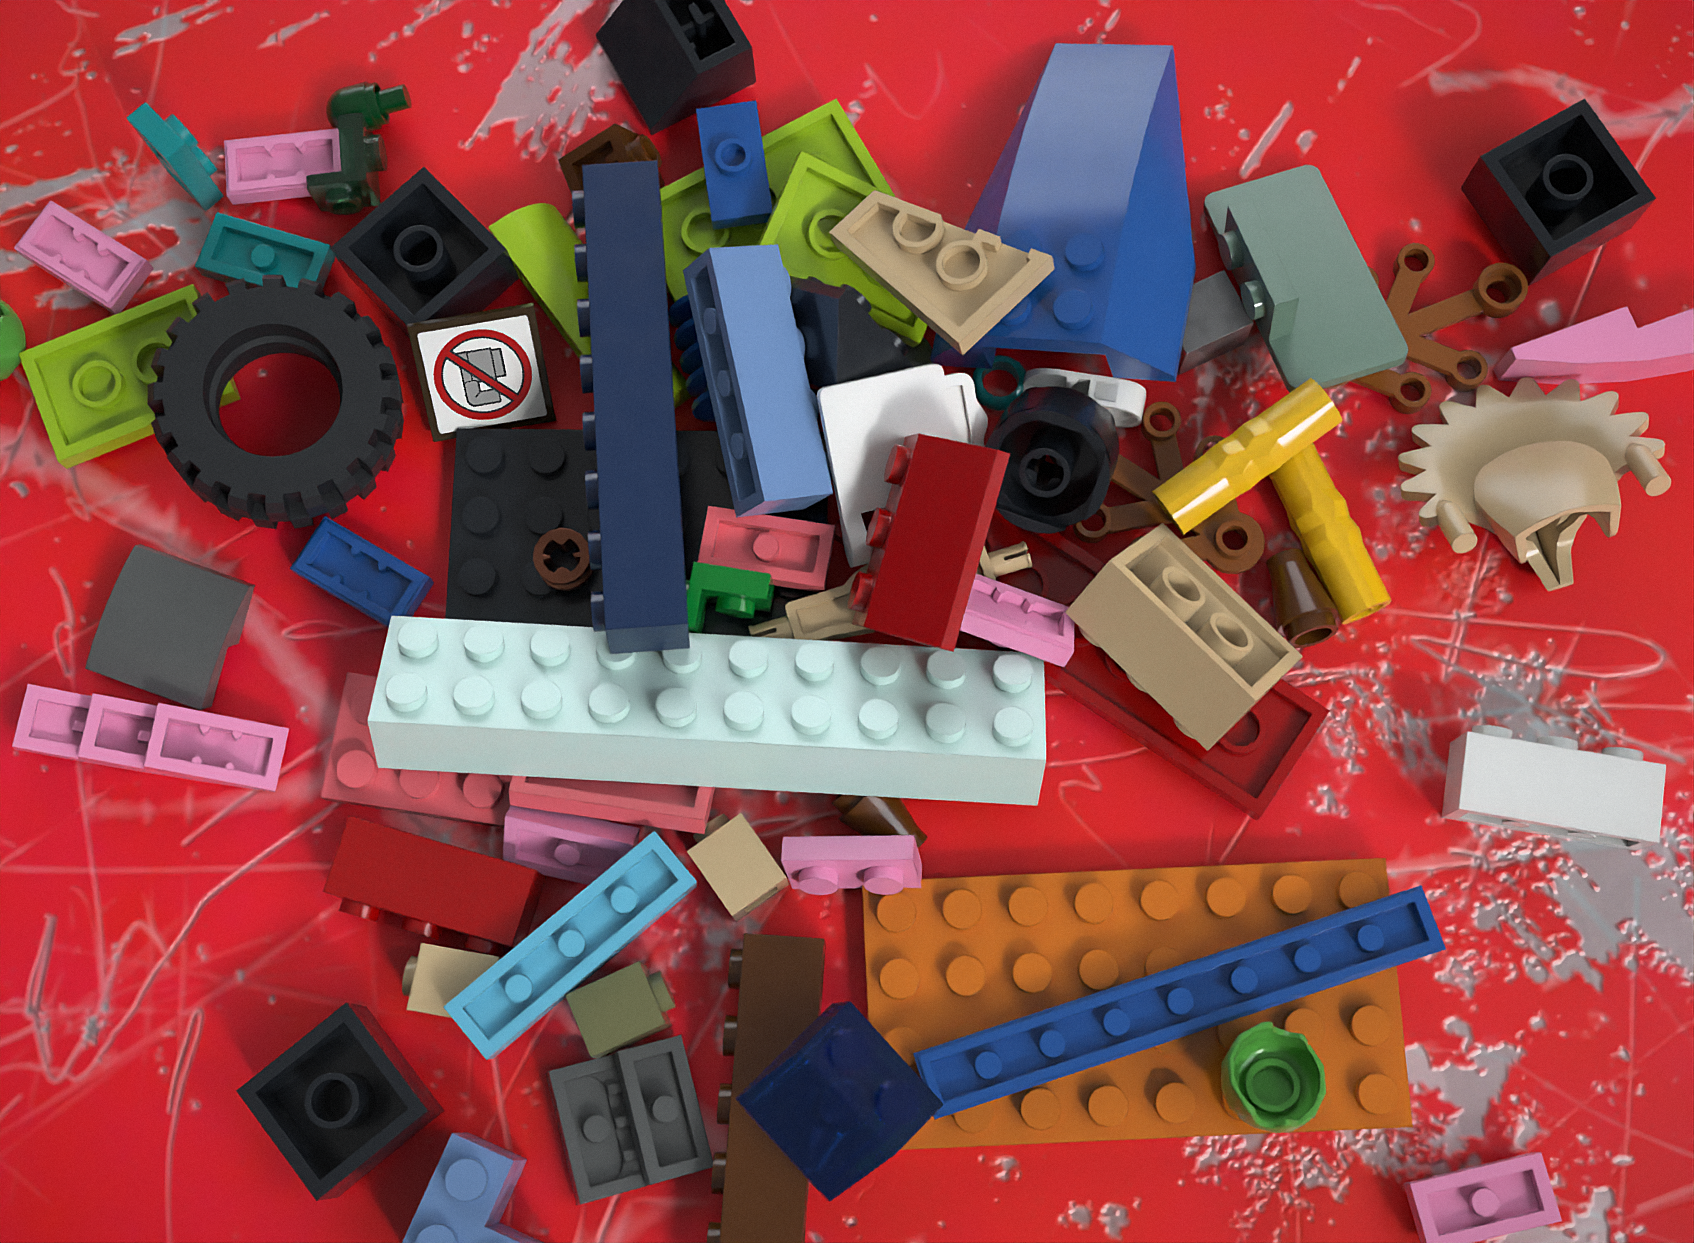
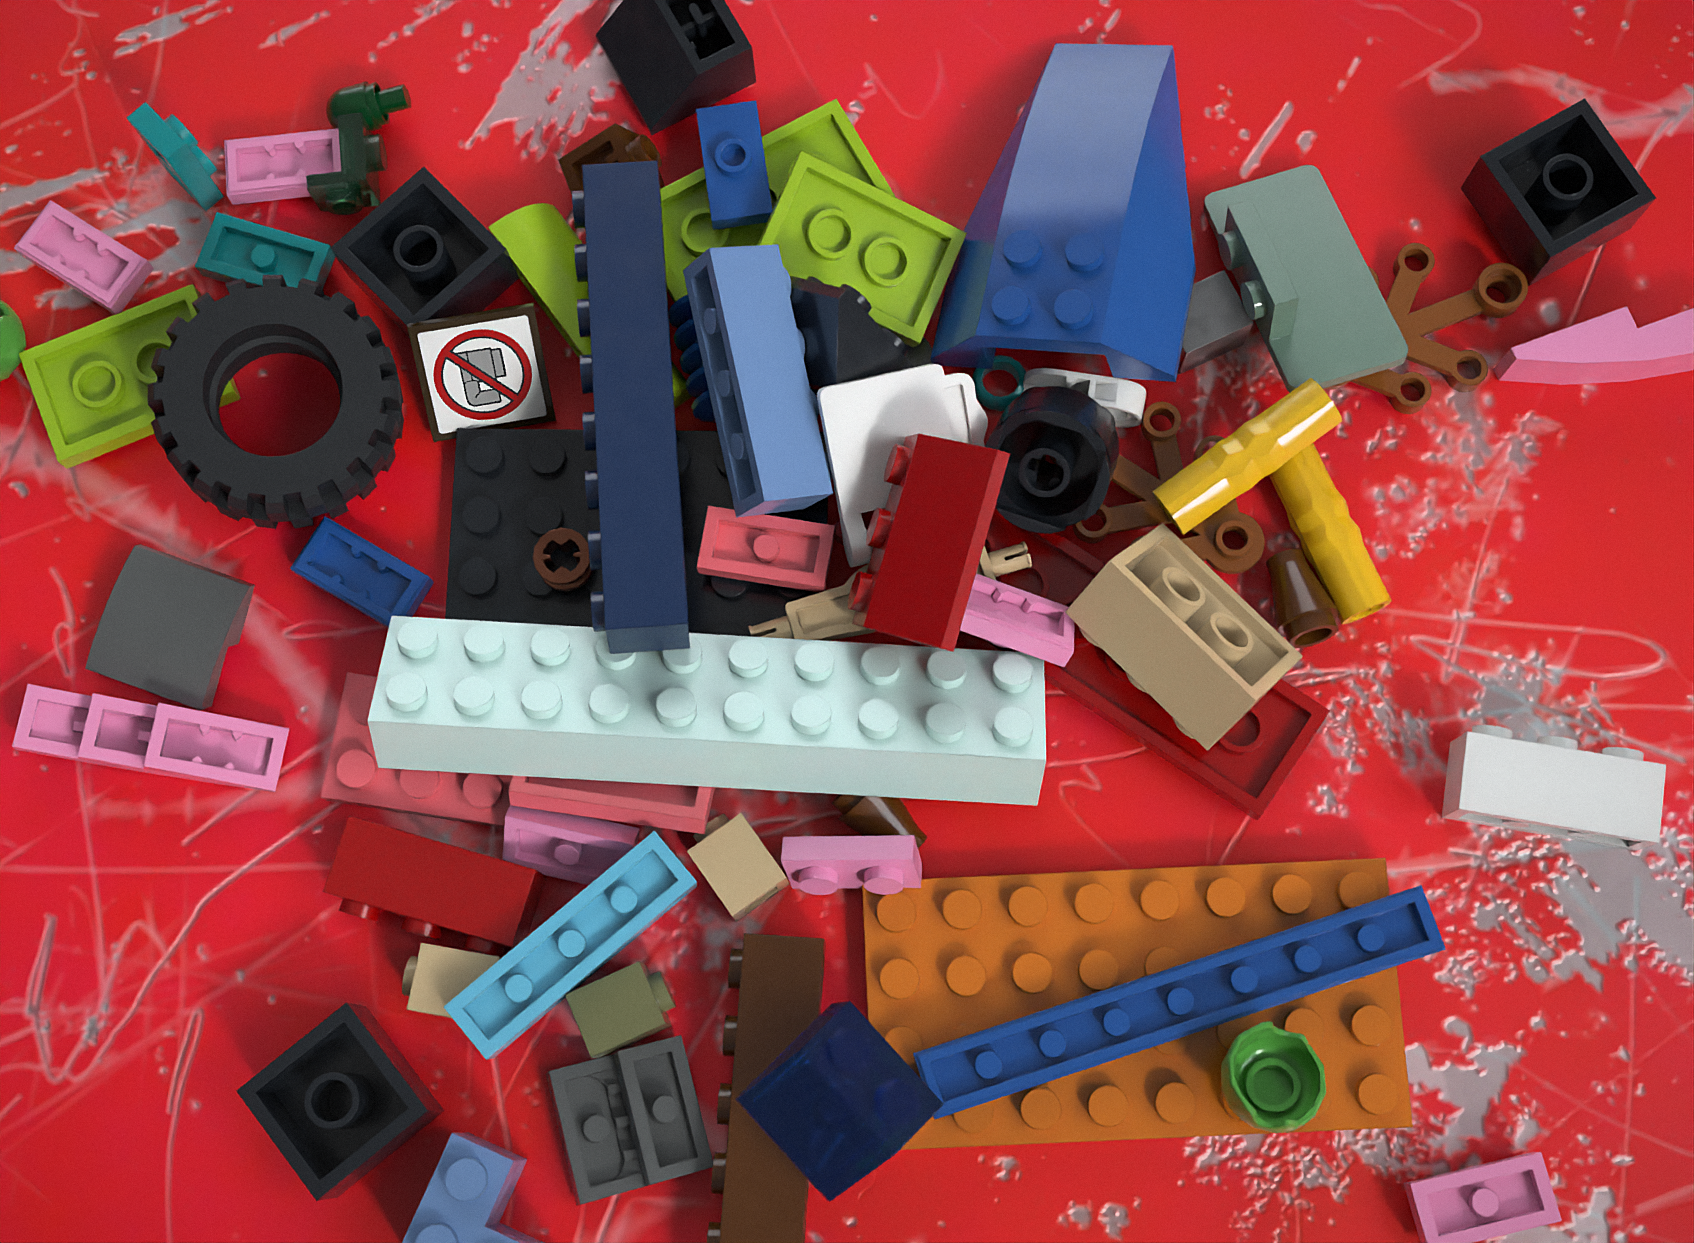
green bracket [686,562,775,634] -> none
tan wing [829,190,1055,355] -> none
tan piece [1398,377,1672,592] -> none

